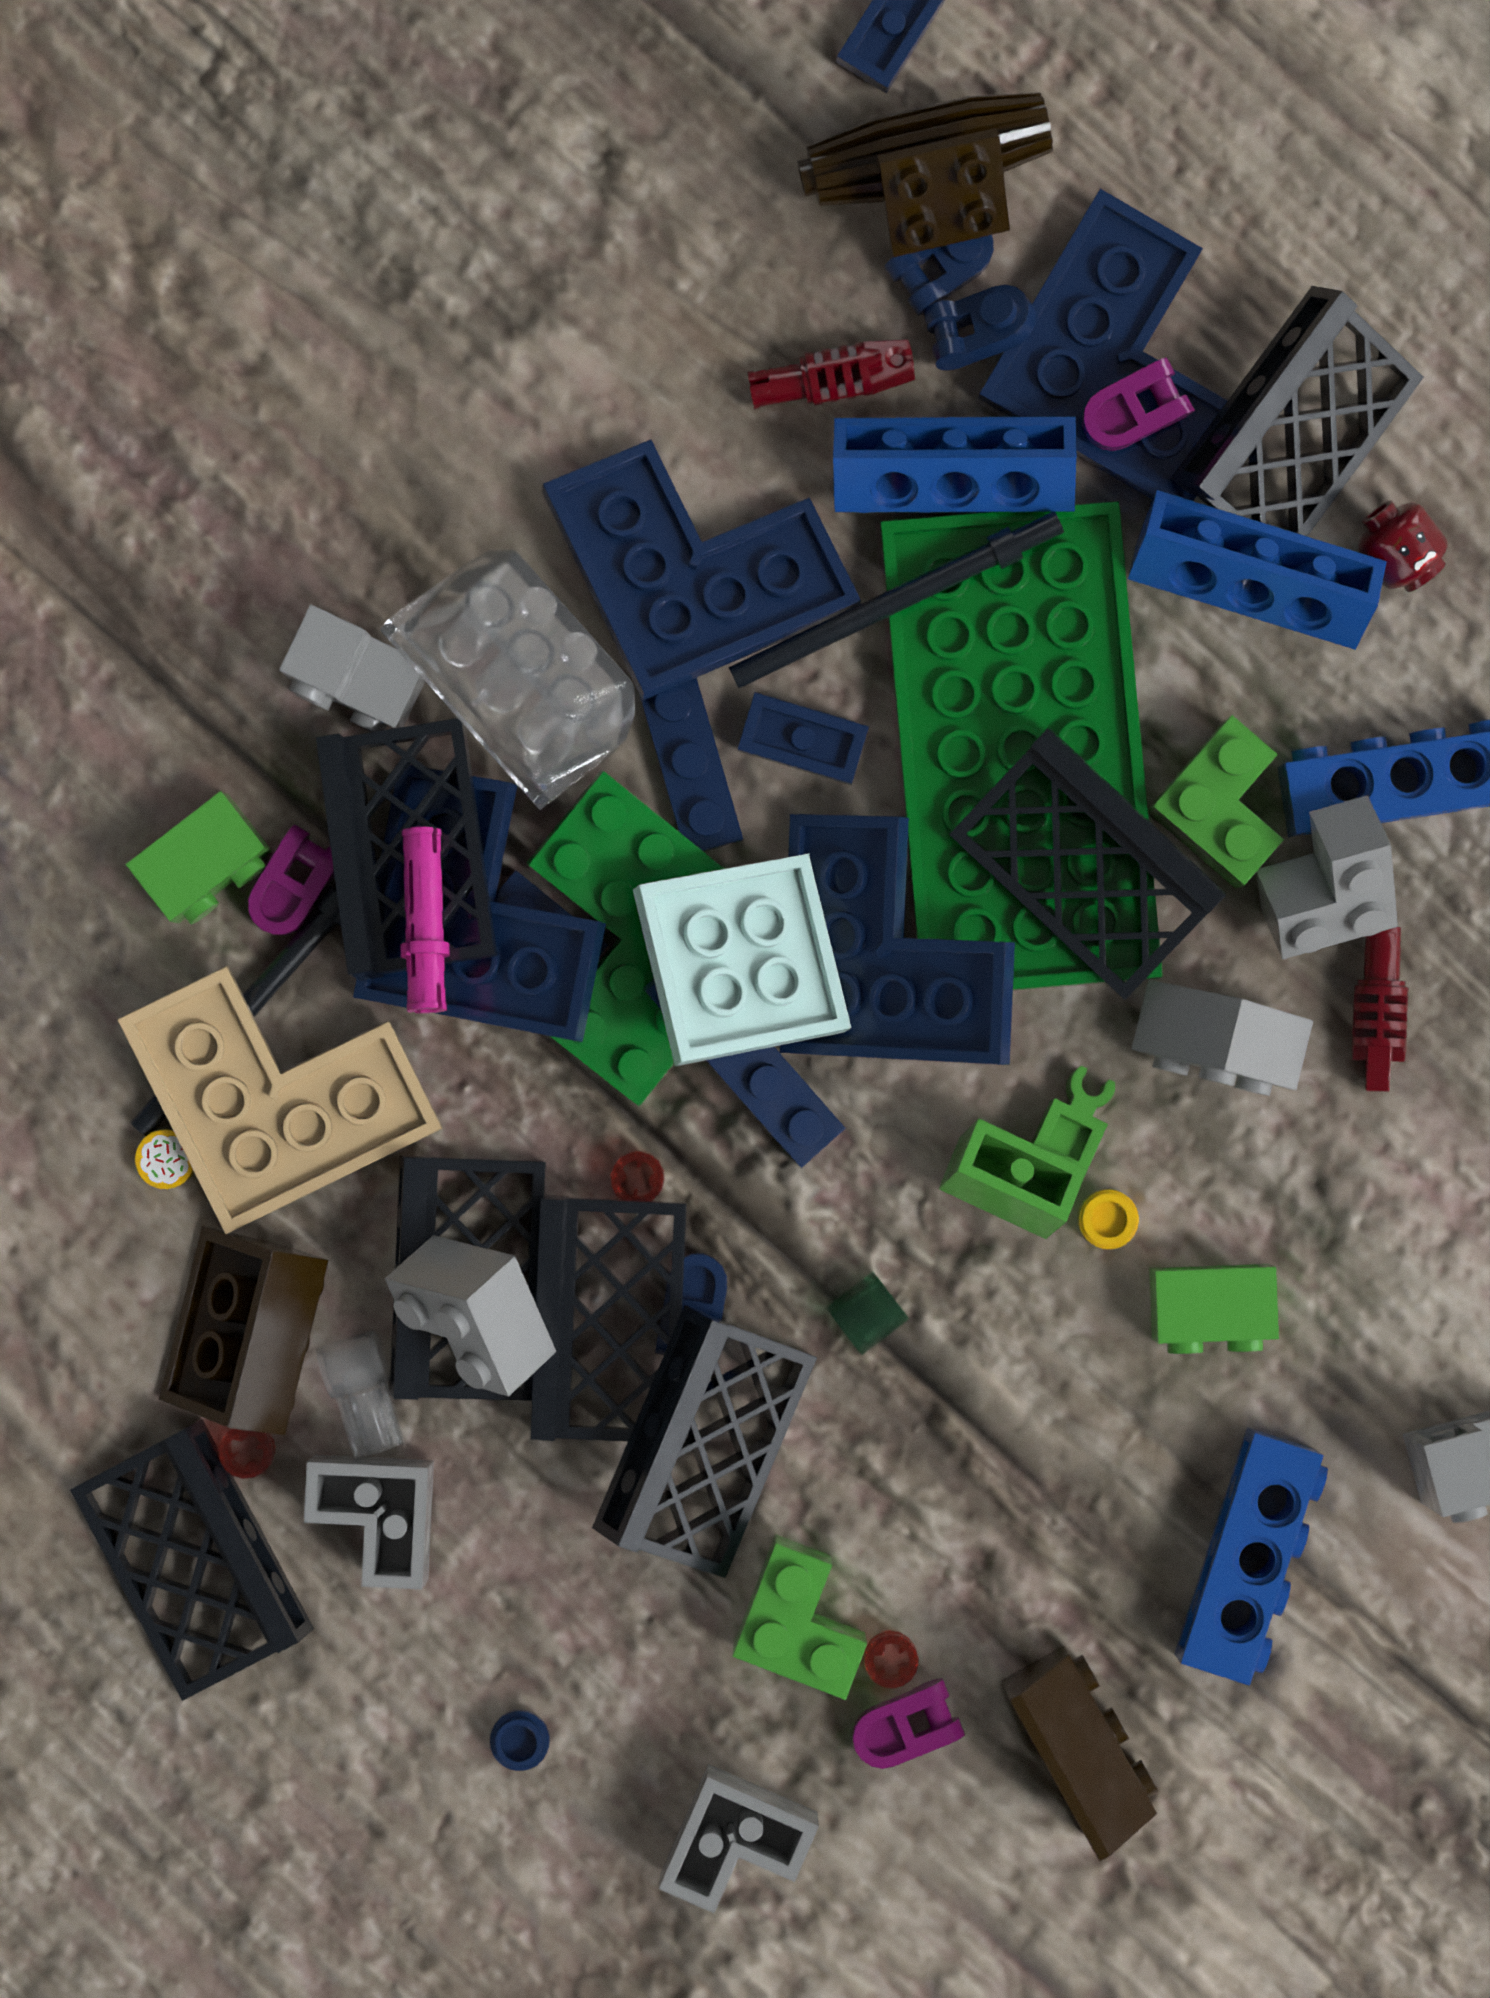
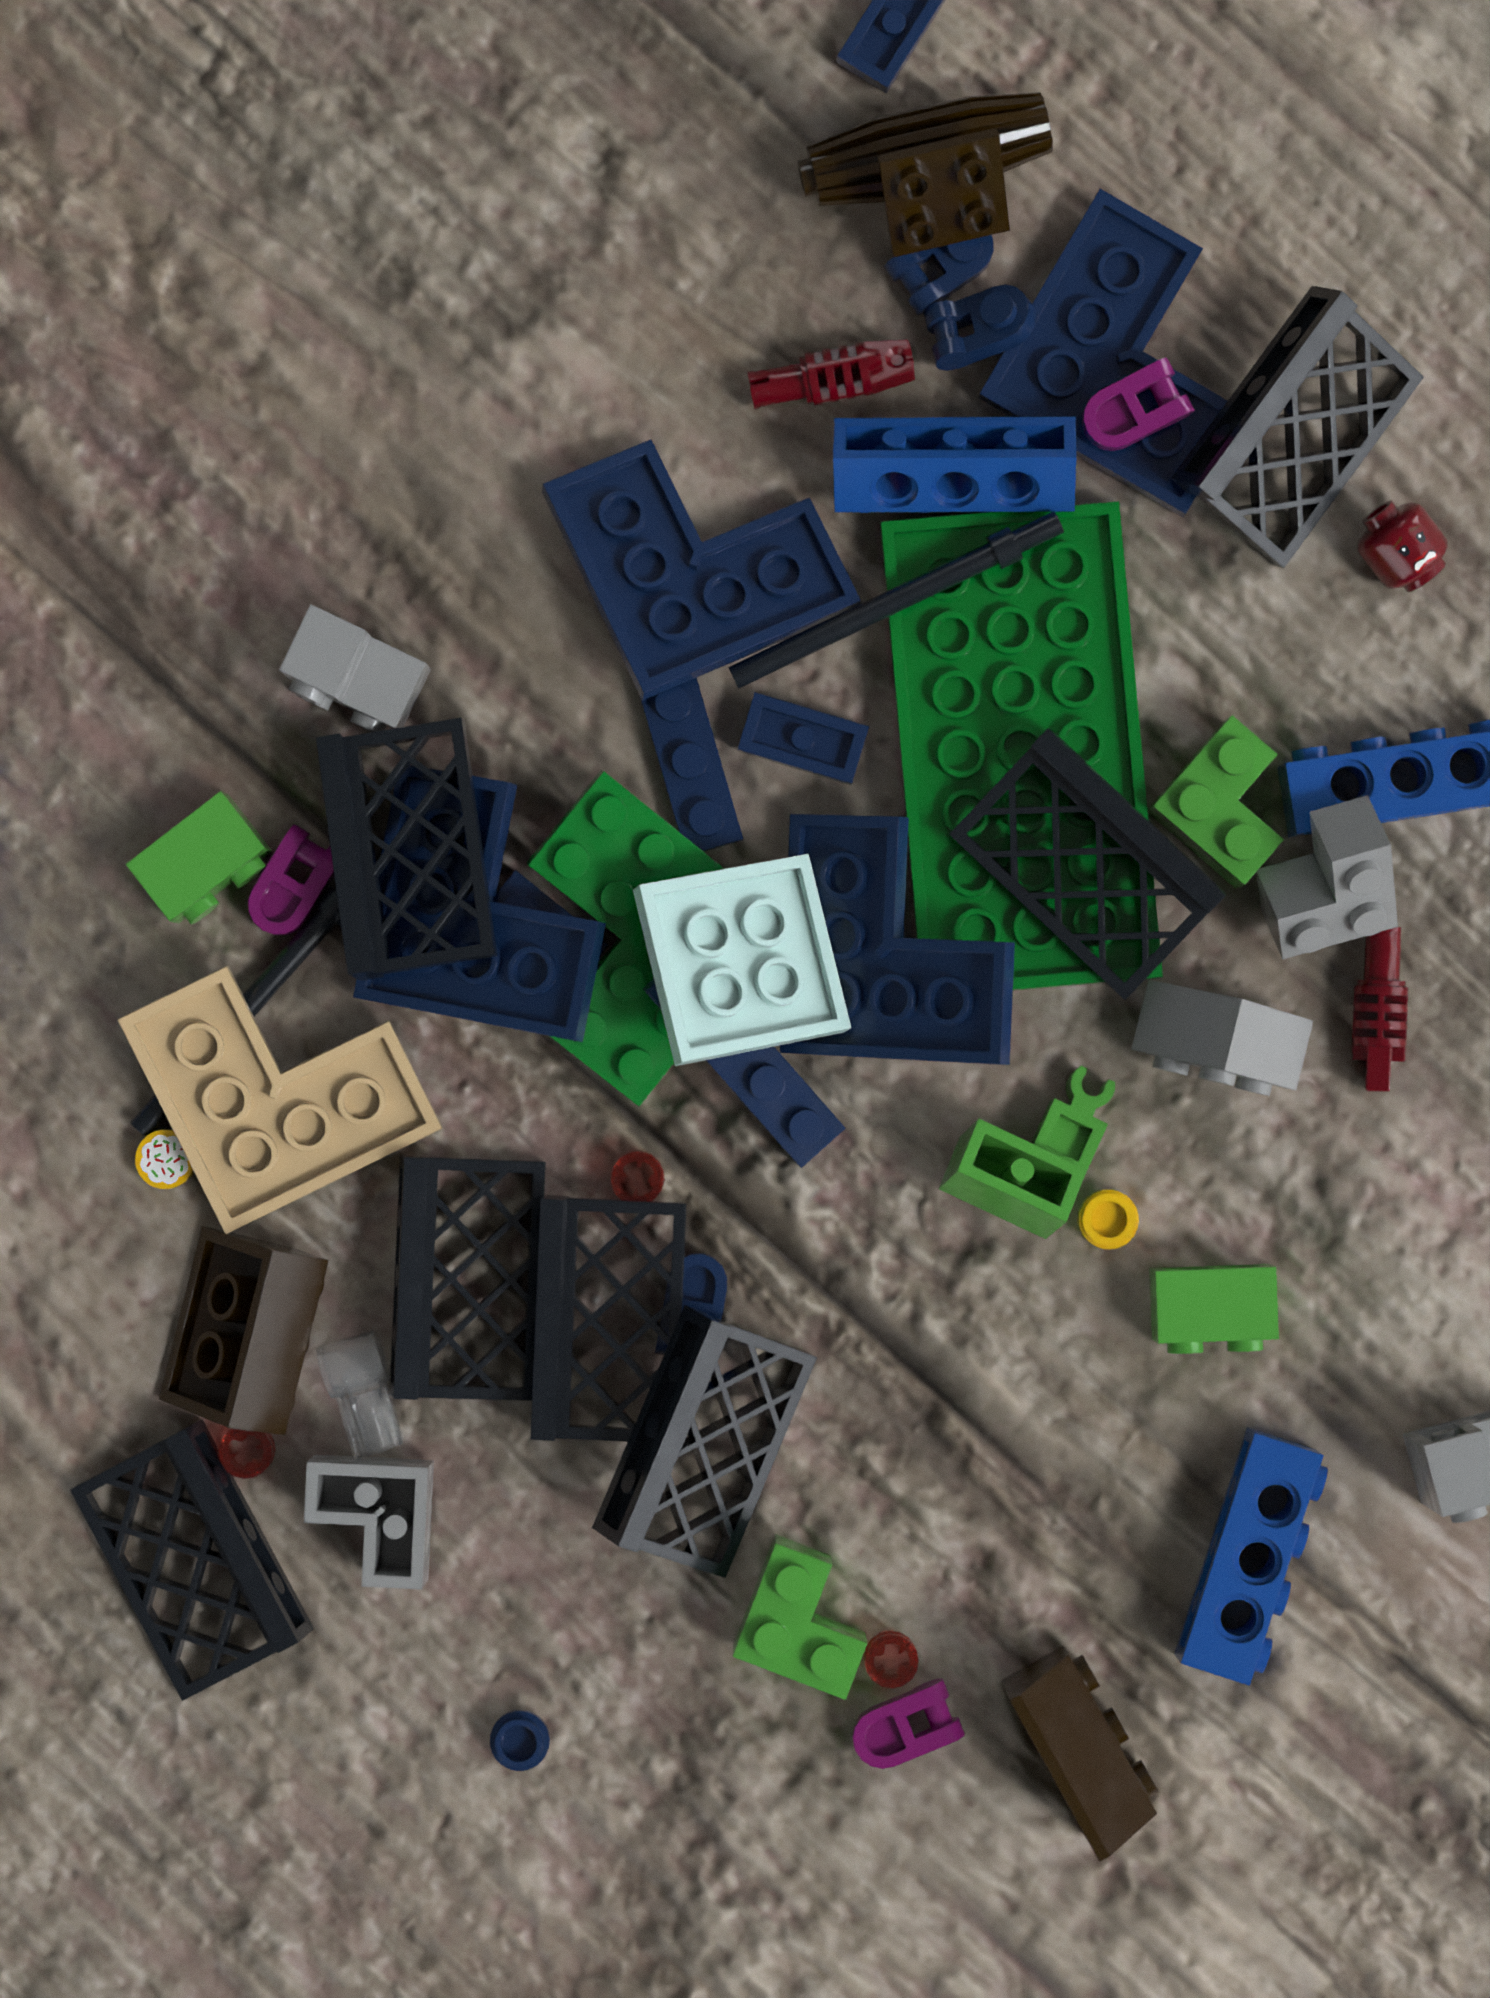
clear windscreen [380,550,635,810] -> none
light grey brick [384,1235,556,1397] -> none
dark pink pin [400,827,450,1013] -> none
light grey brick [659,1764,819,1913] -> none
clear green brick [826,1271,910,1355] -> none
blue brick [1128,490,1387,650] -> none

